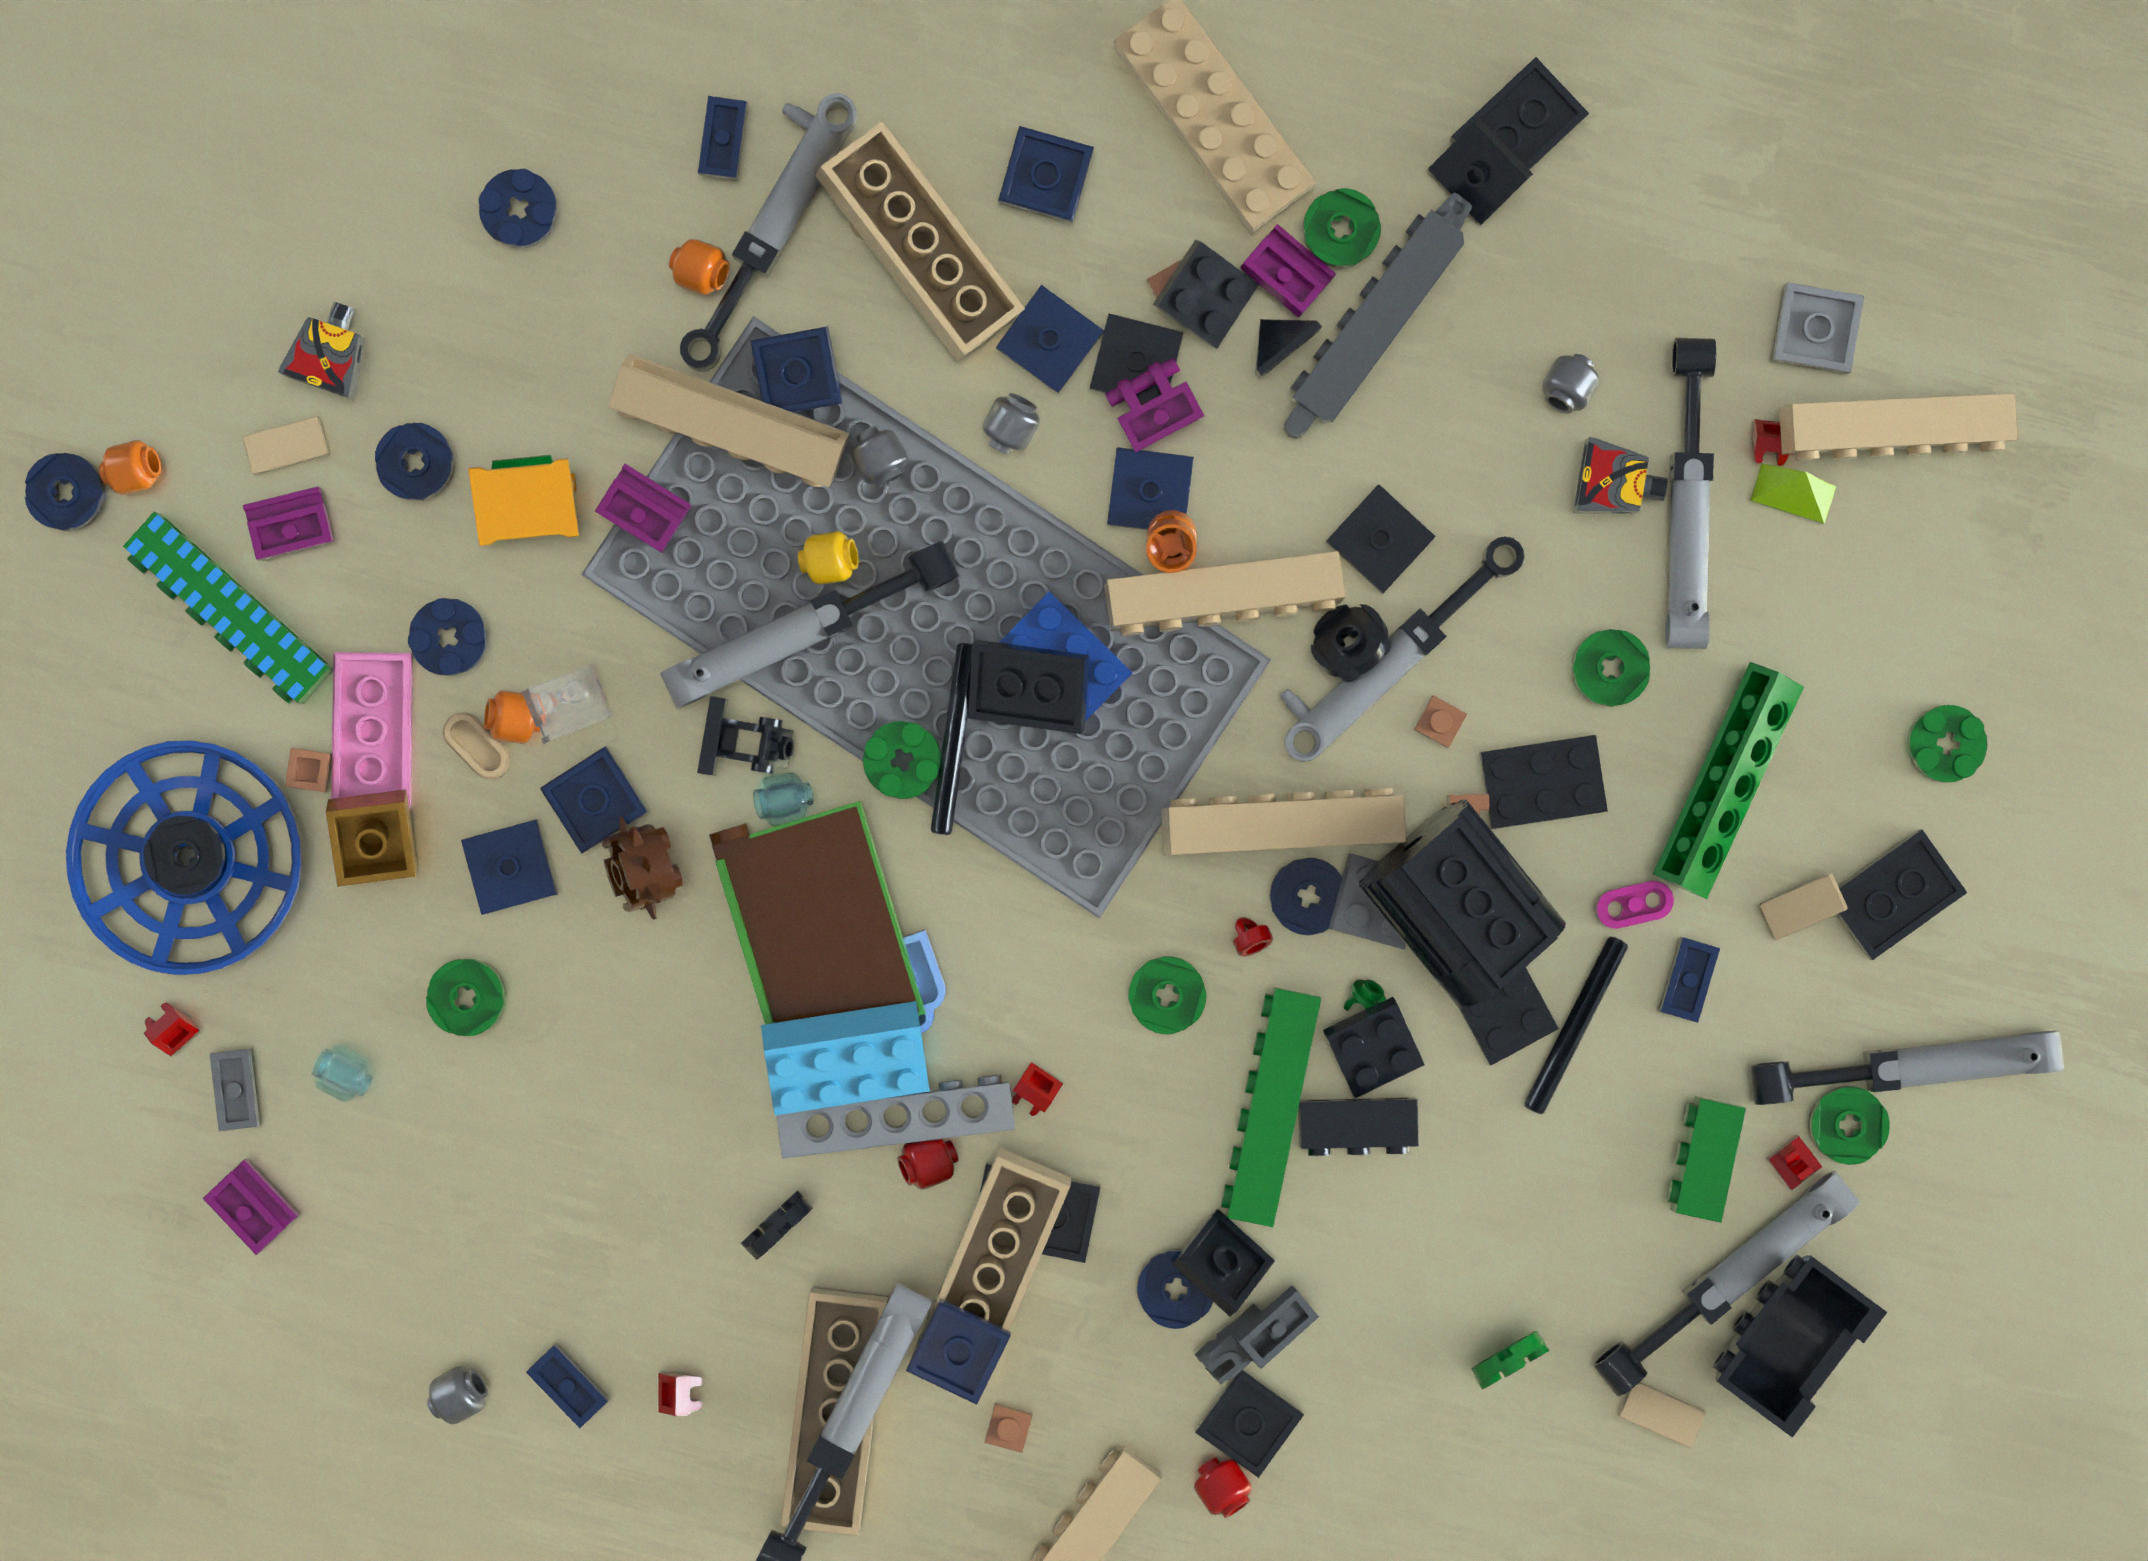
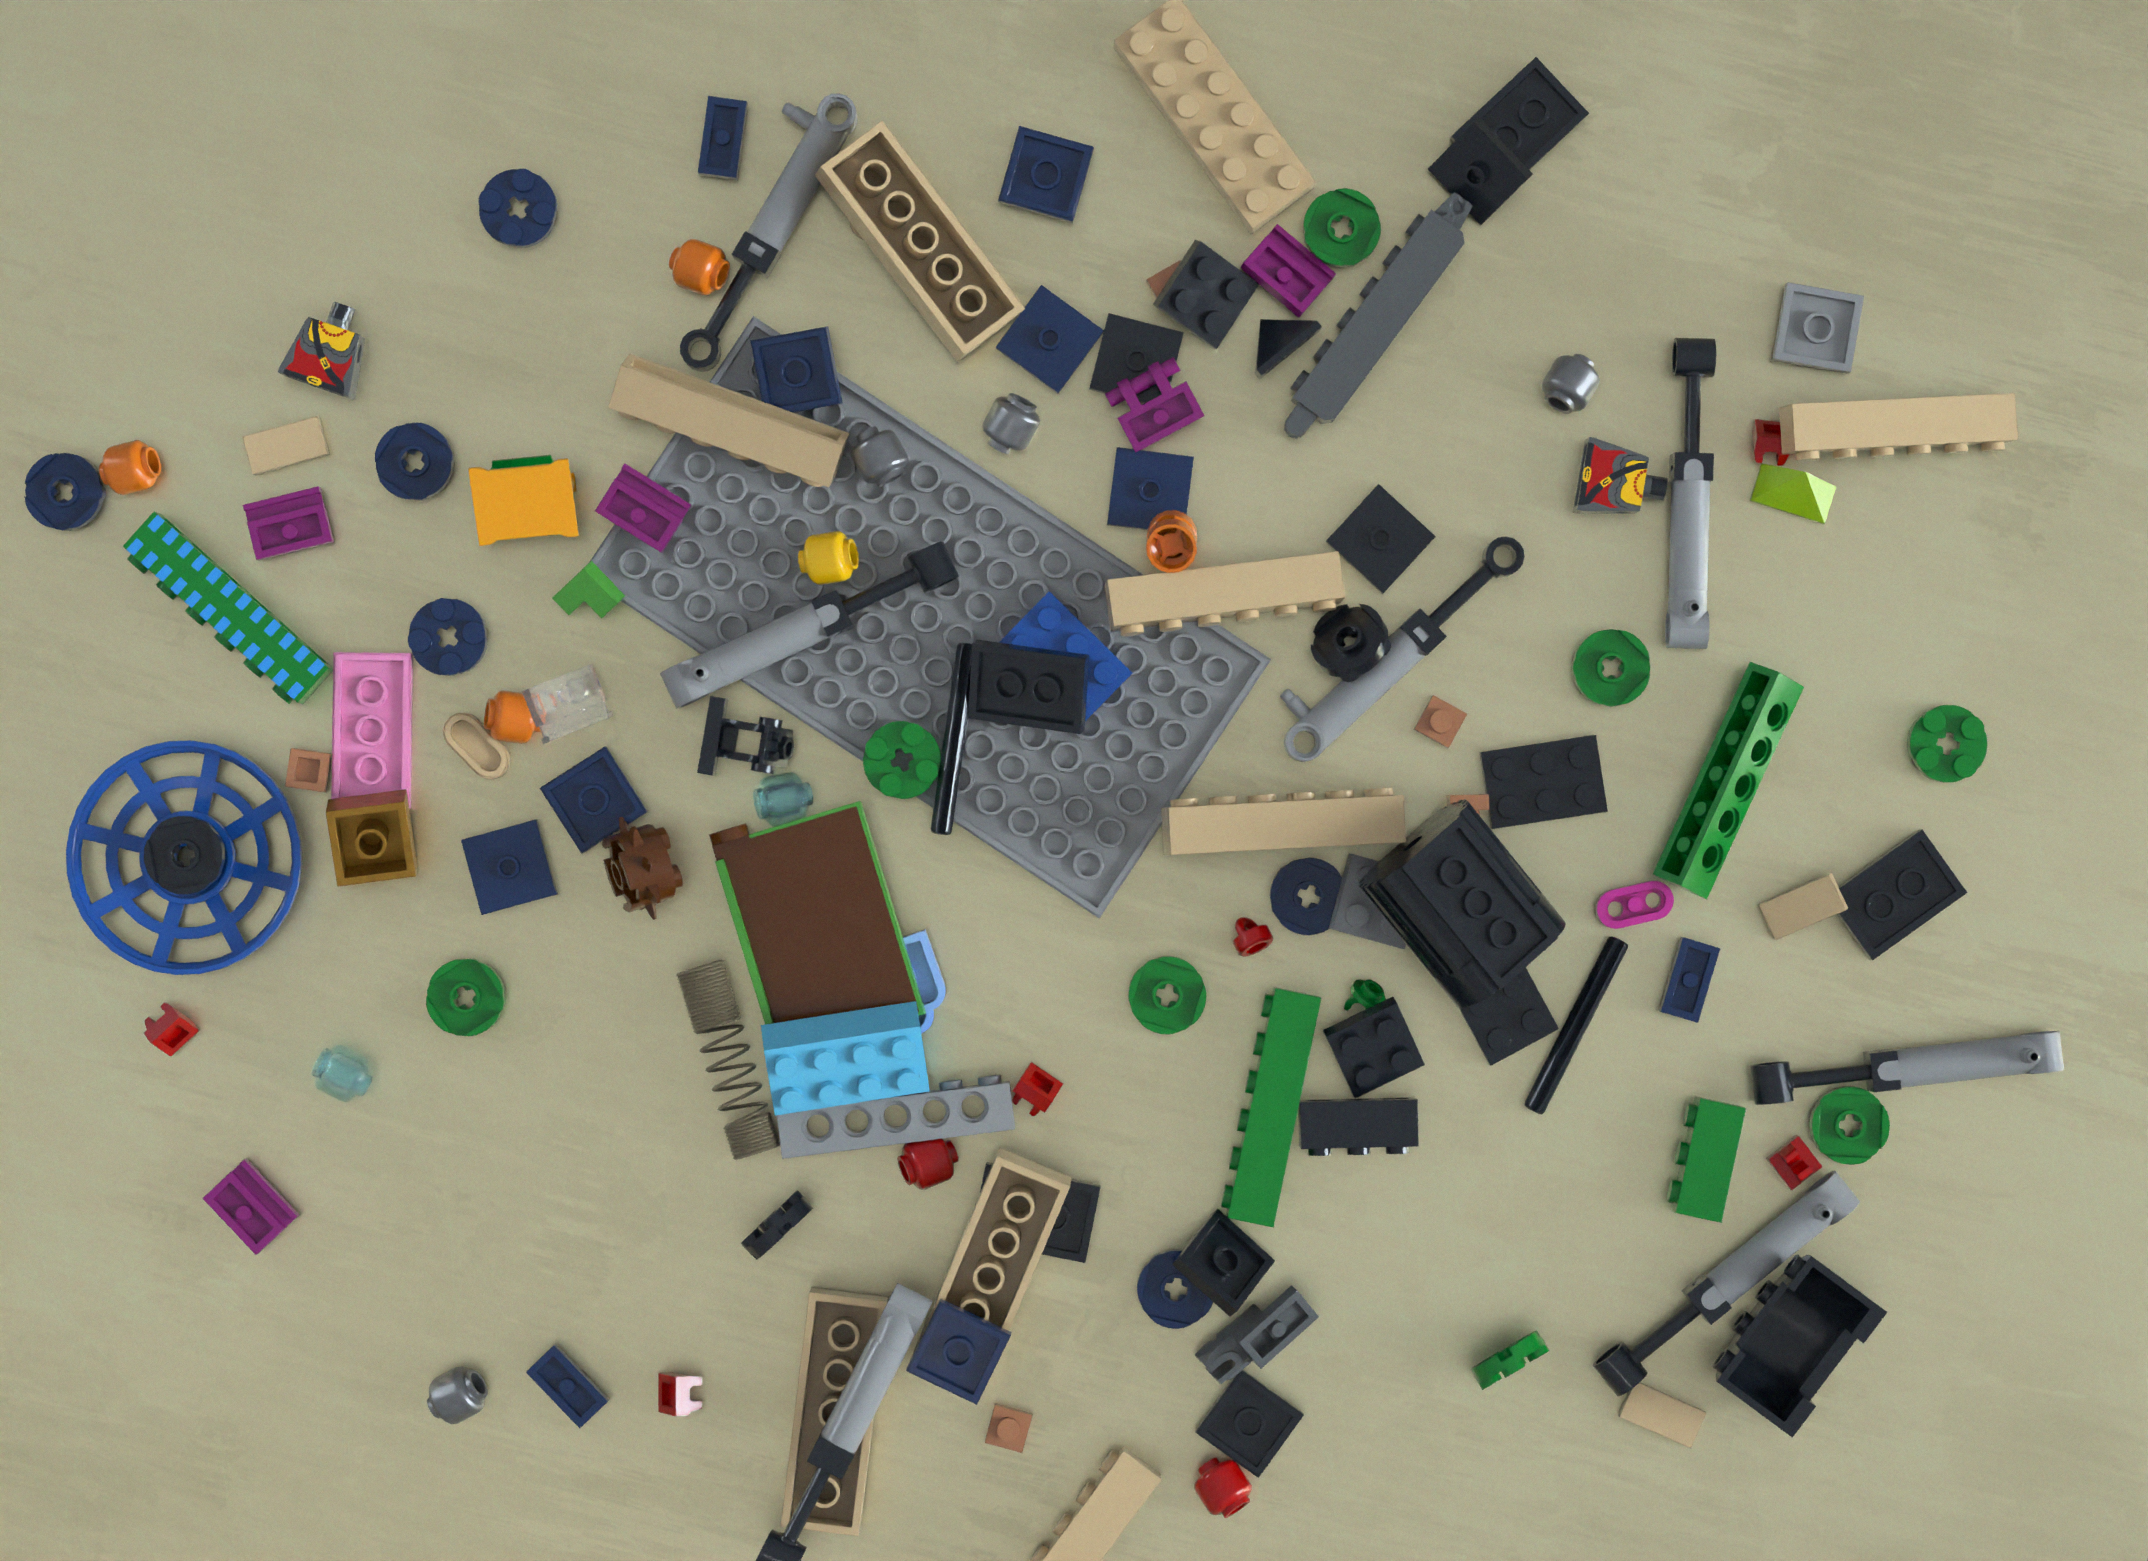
flat silver plate [210,1048,260,1131] -> none
none -> bright green piece [552,561,625,619]
none -> dark tan piece [676,959,780,1160]

